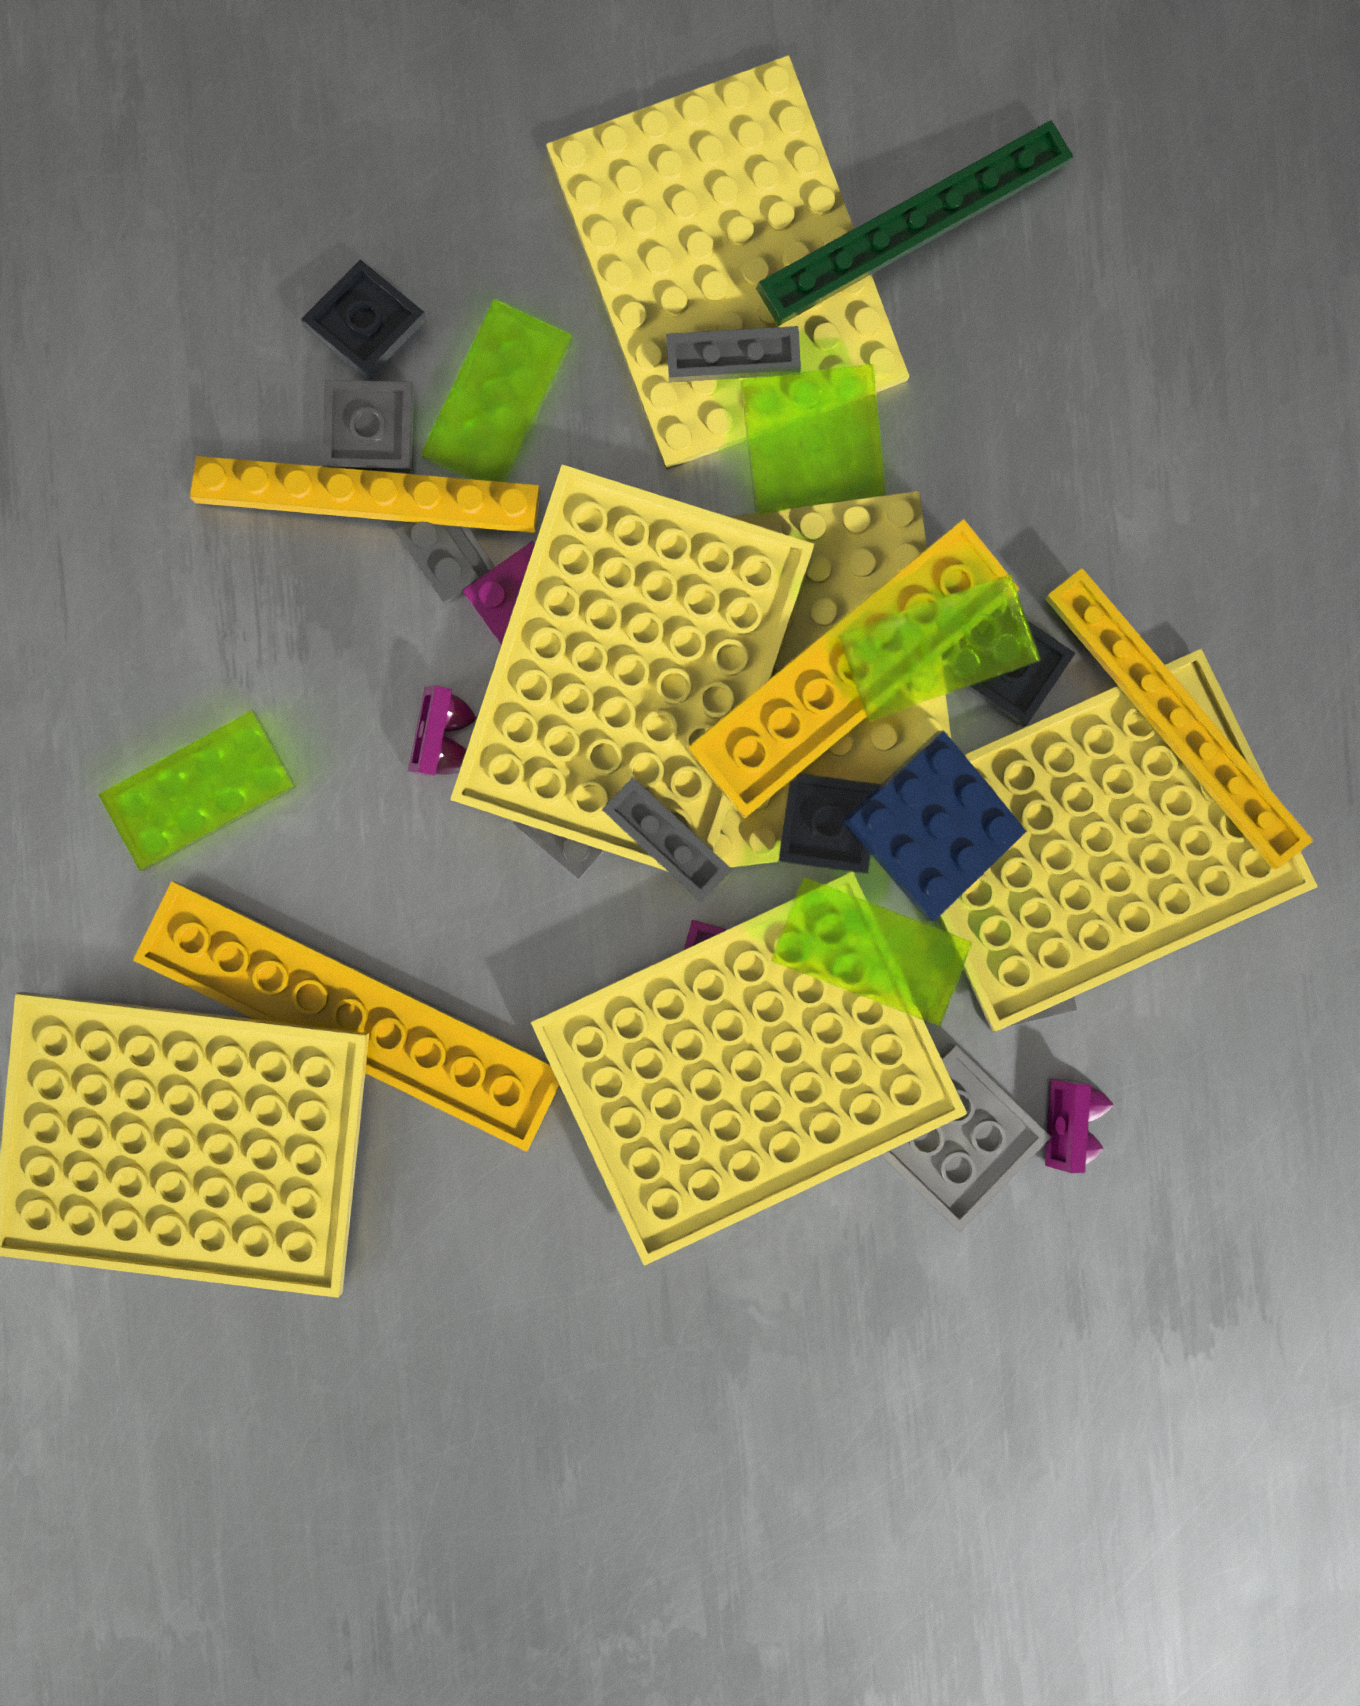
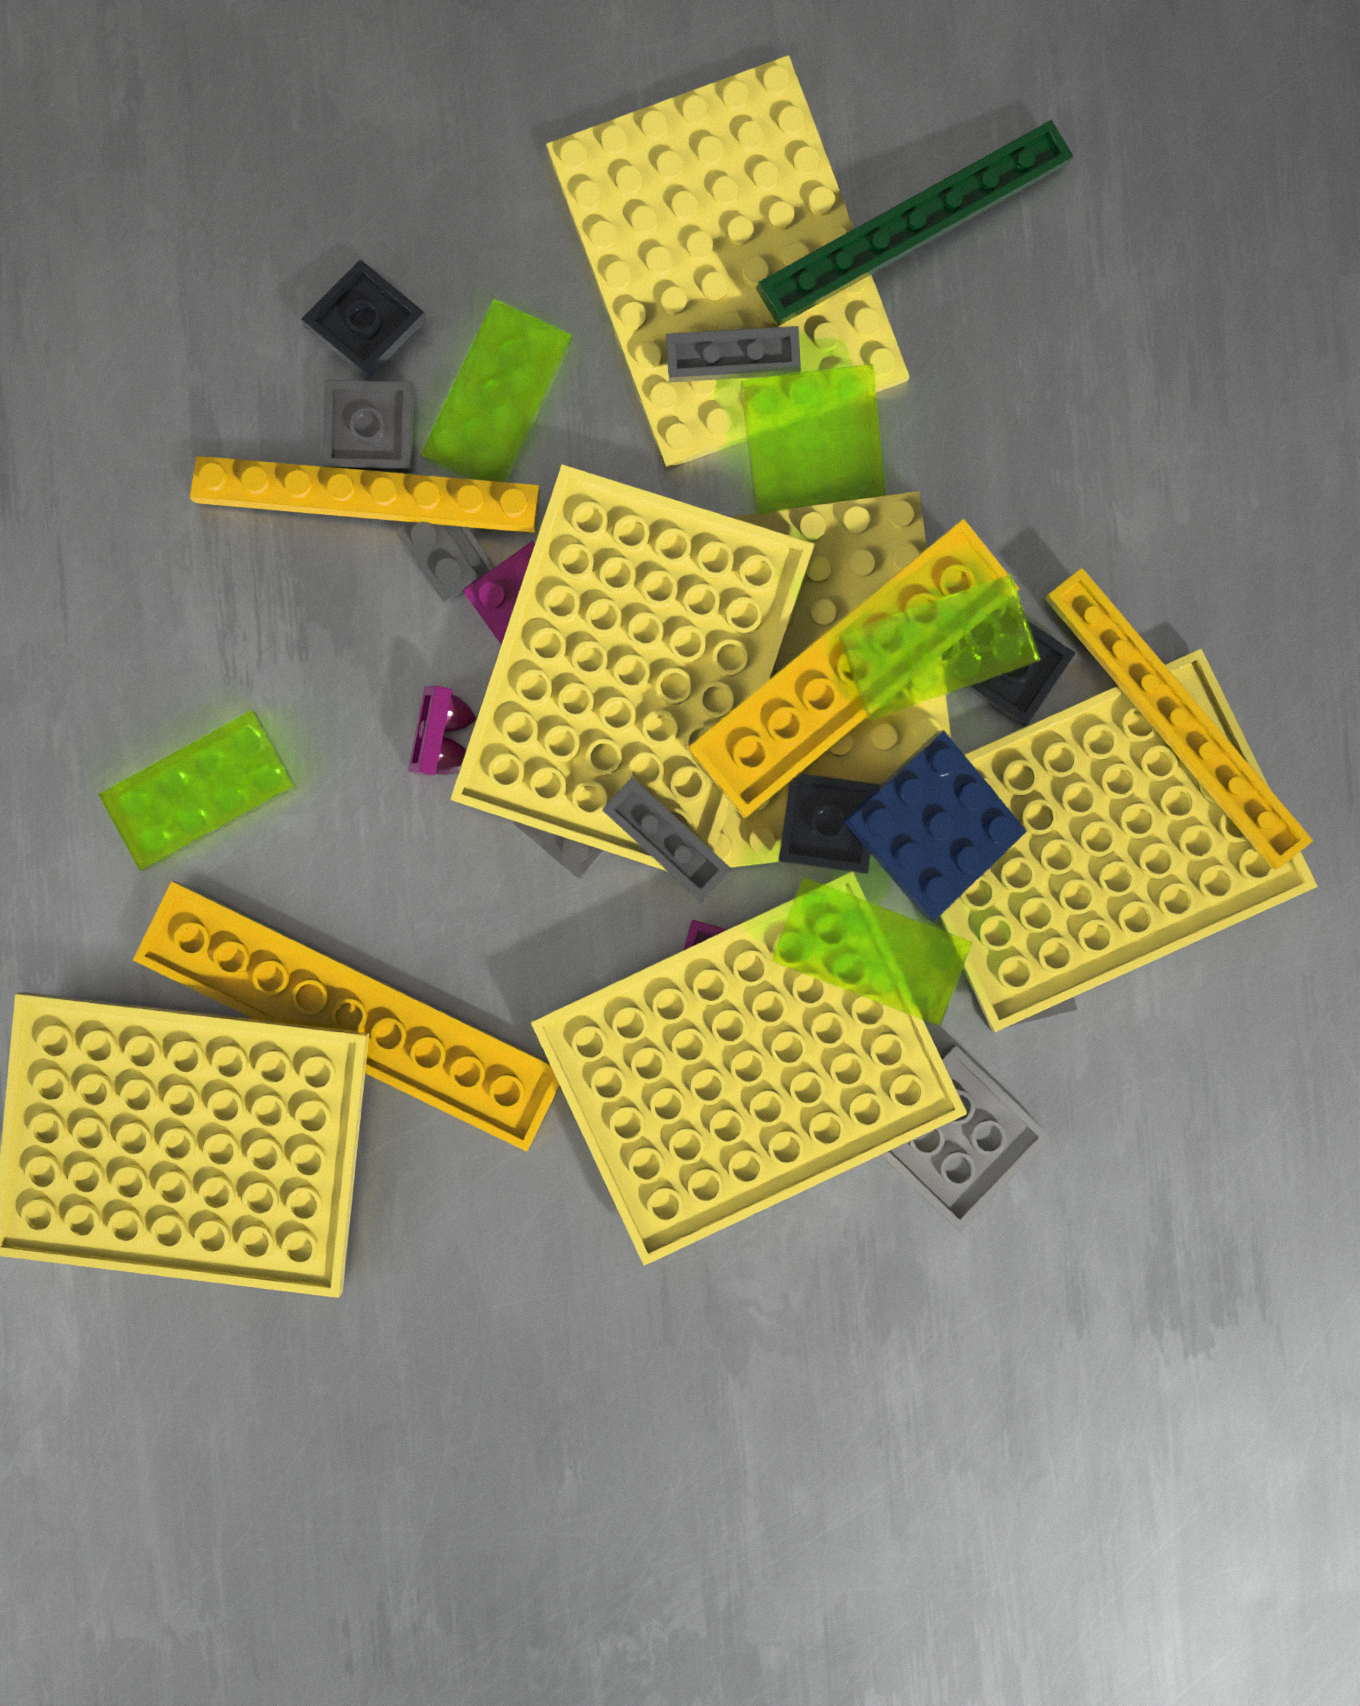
magenta tile [1045,1079,1114,1173] -> none

